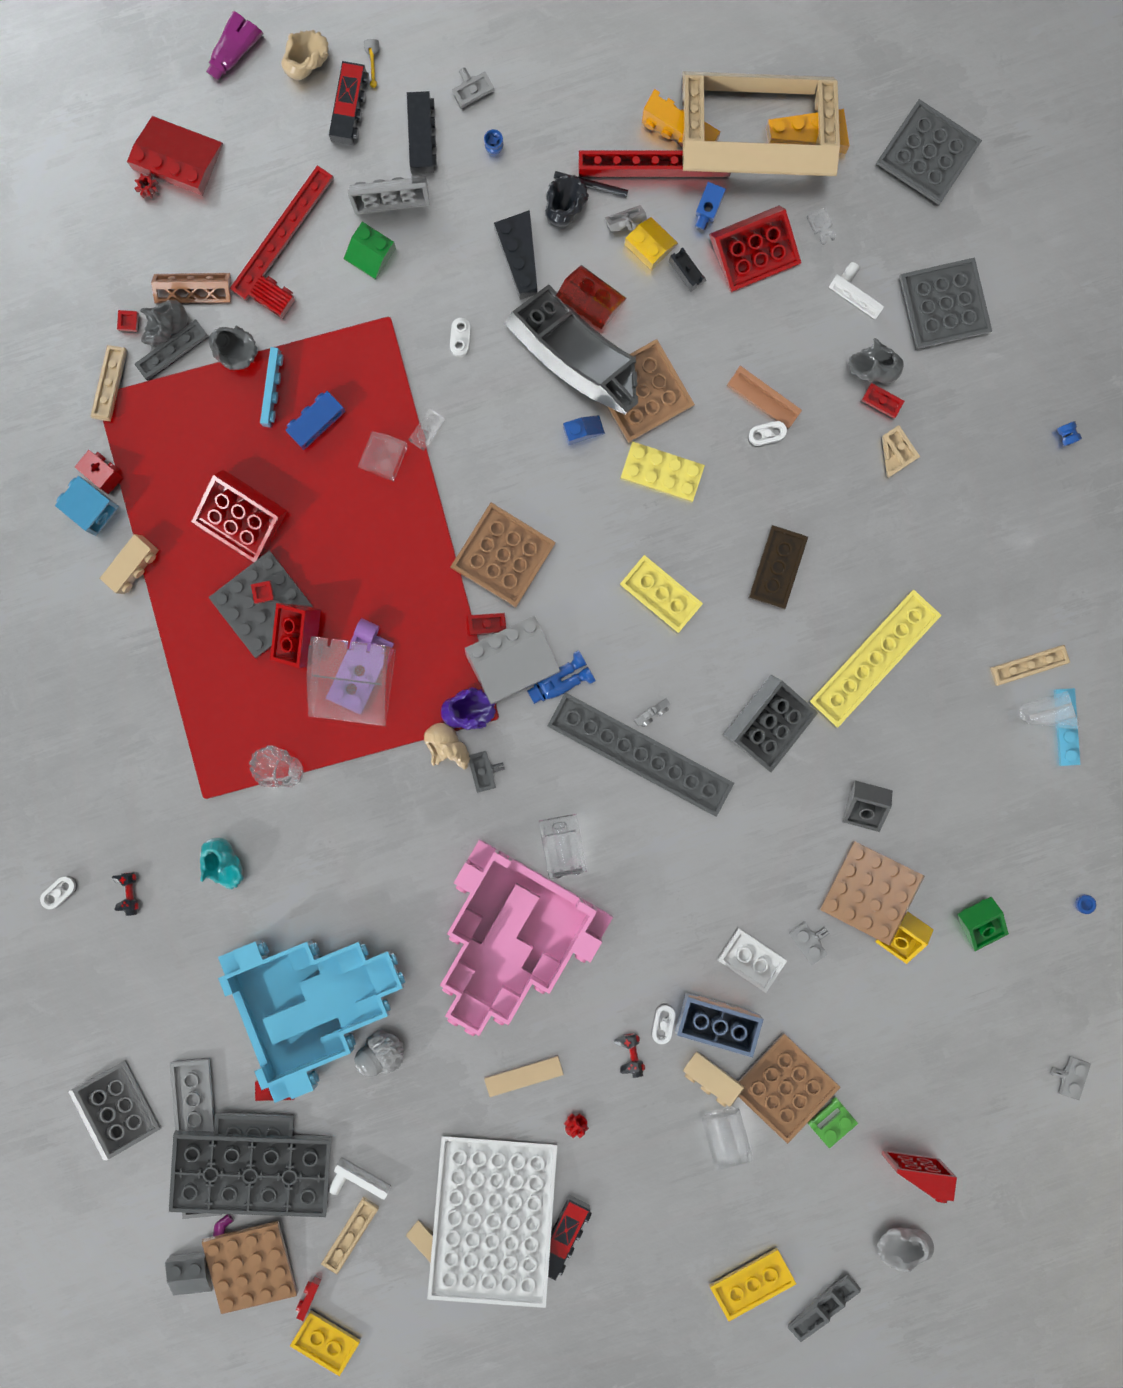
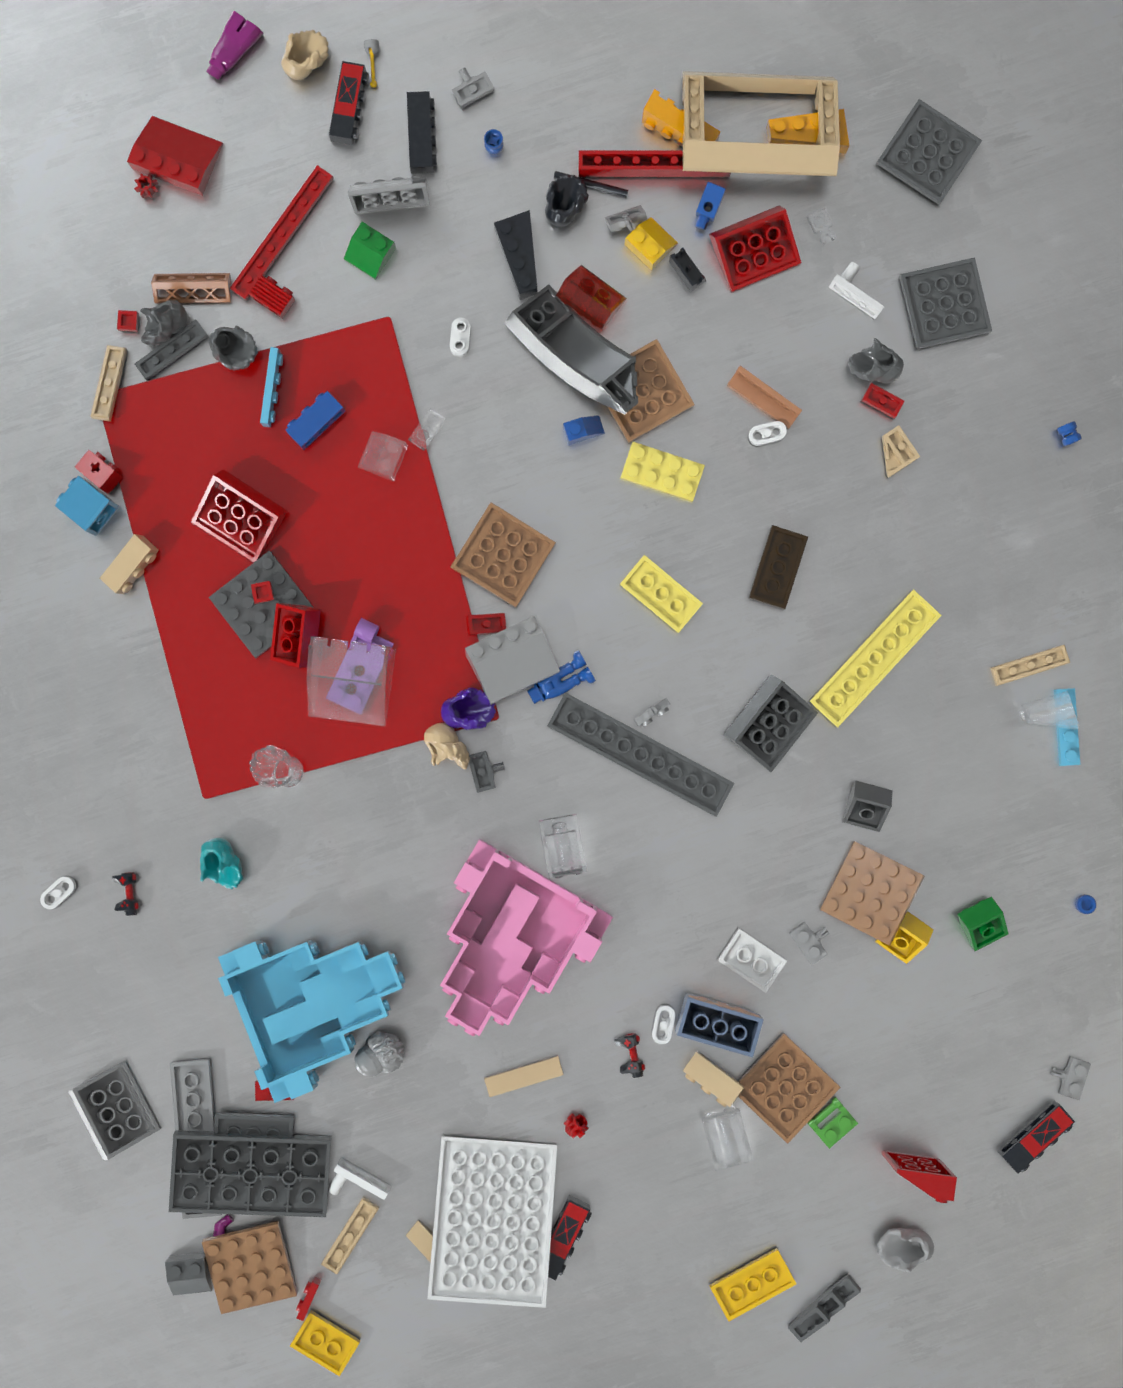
none -> black brick [998,1101,1075,1174]

